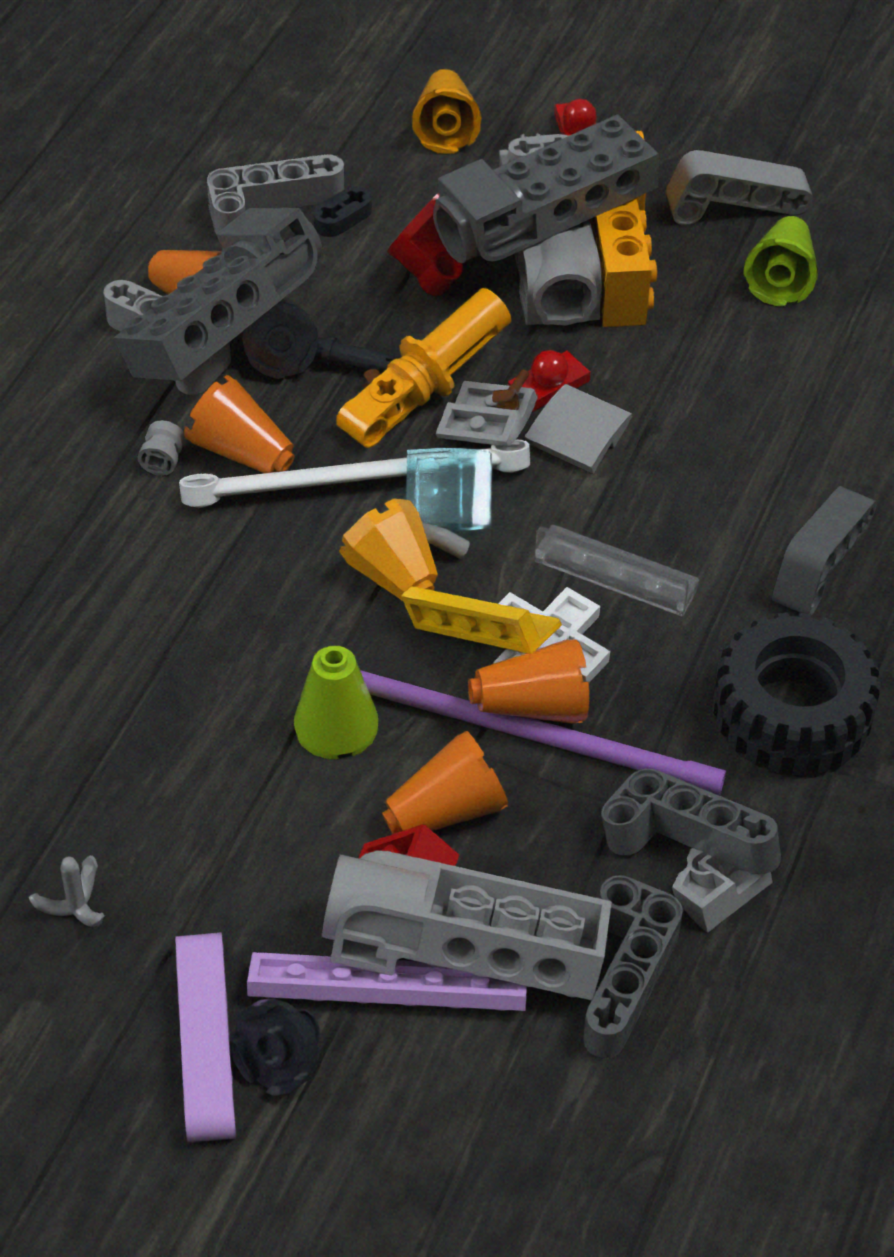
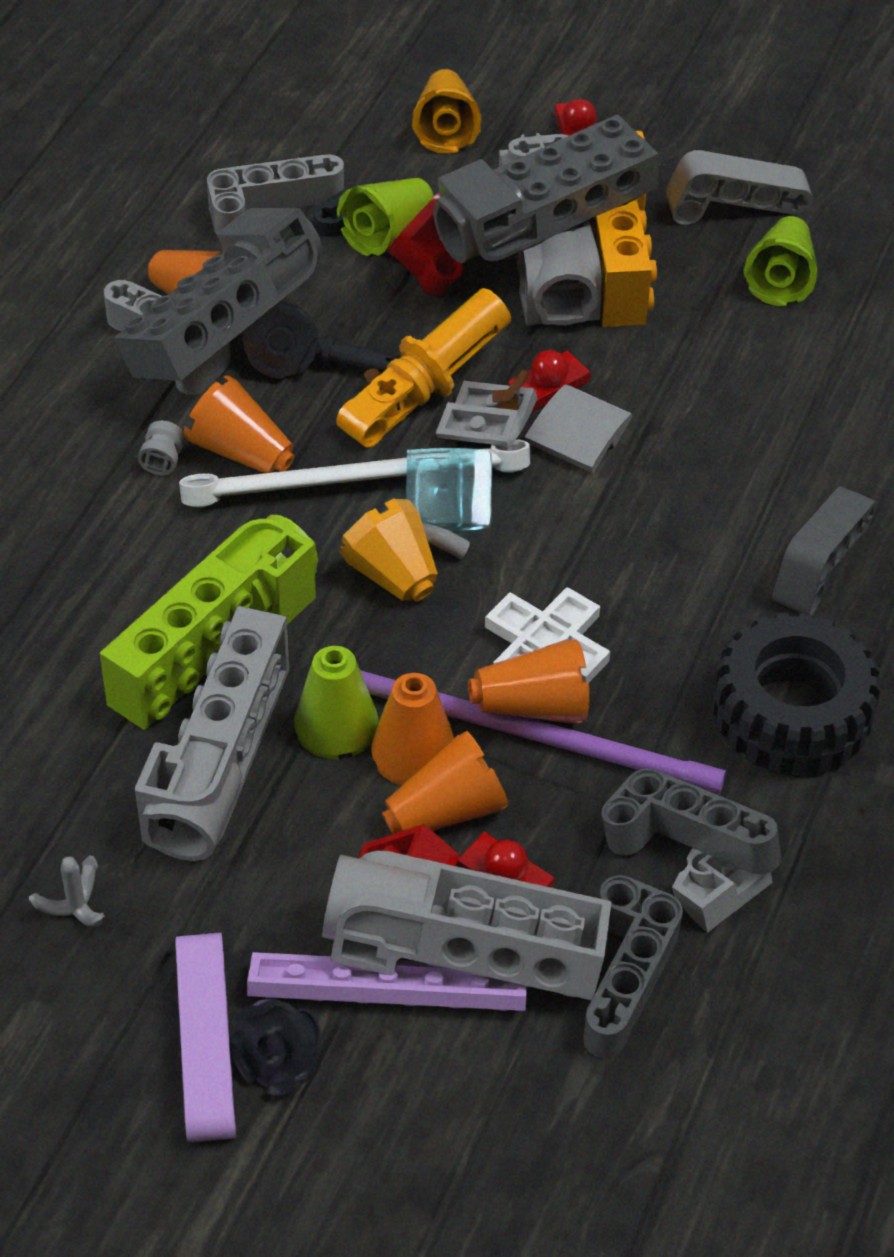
yellow panel [401,586,562,654] -> none
clear panel [535,524,700,617] -> none
none -> lime brick [99,515,318,730]
none -> light grey brick [135,606,289,861]
none -> lime cone [337,178,434,256]
none -> orange cone [371,673,454,785]
none -> red tile [457,832,555,888]

